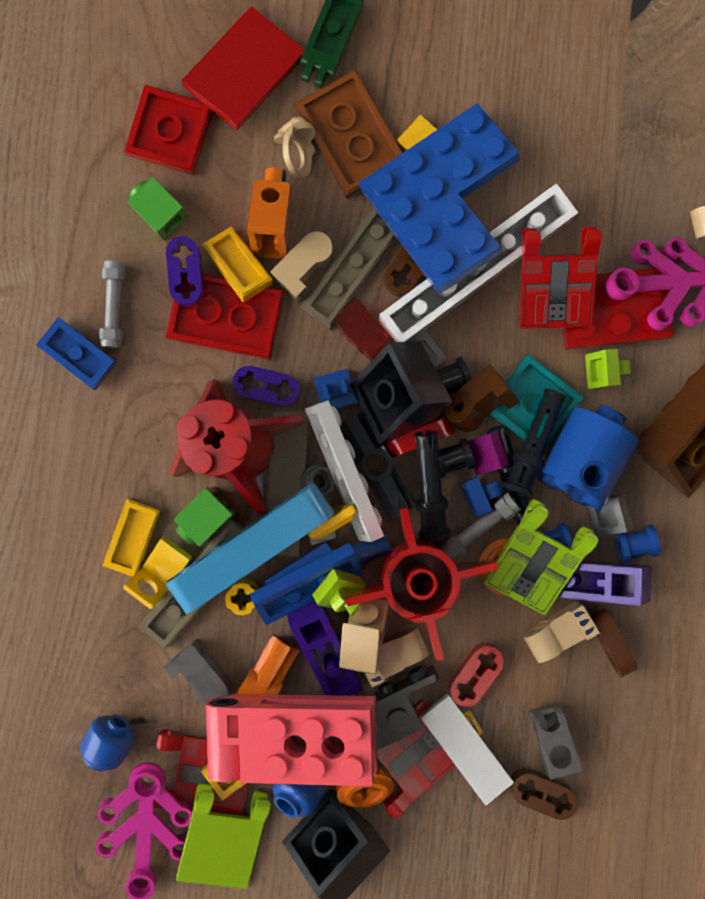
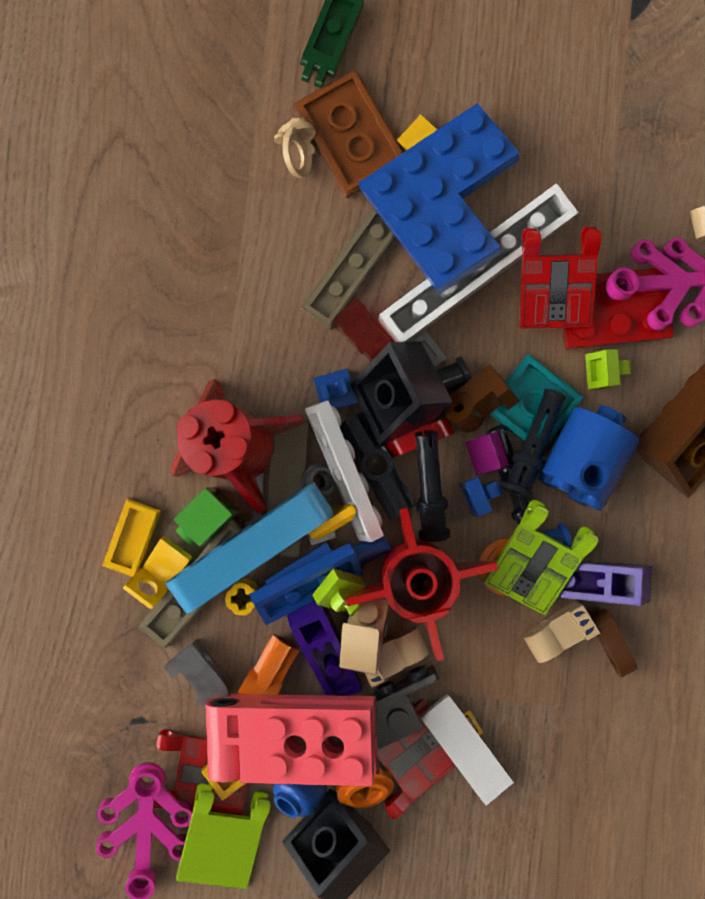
blue plate [36,317,118,390] -> none
blue head [79,715,135,772] -> none
light grey bar [99,261,126,349] -> none
red tile [124,85,213,175] -> none
bright green brick [126,176,188,241] -> none
red tile [165,273,285,360] -> none
dark purple beam [166,236,204,307] -> none
red tile [182,6,305,131] -> none
yellow tile [202,226,273,303] -> none
dark purple beam [233,366,300,407] -> none
orange torso [247,167,293,260] -> none
tan leg [270,231,333,302] -> none
reddish brown beam [384,246,423,296] -> none
black bush [439,438,475,478] -> none
light grey bar [440,492,521,561] -> none
red beam [449,643,504,707] -> none
reddish brown beam [510,768,578,820] -> none
flat silver leg [530,703,582,780] -> none
flat silver plate [587,494,634,537] -> none
blue bush [614,525,661,564] -> none

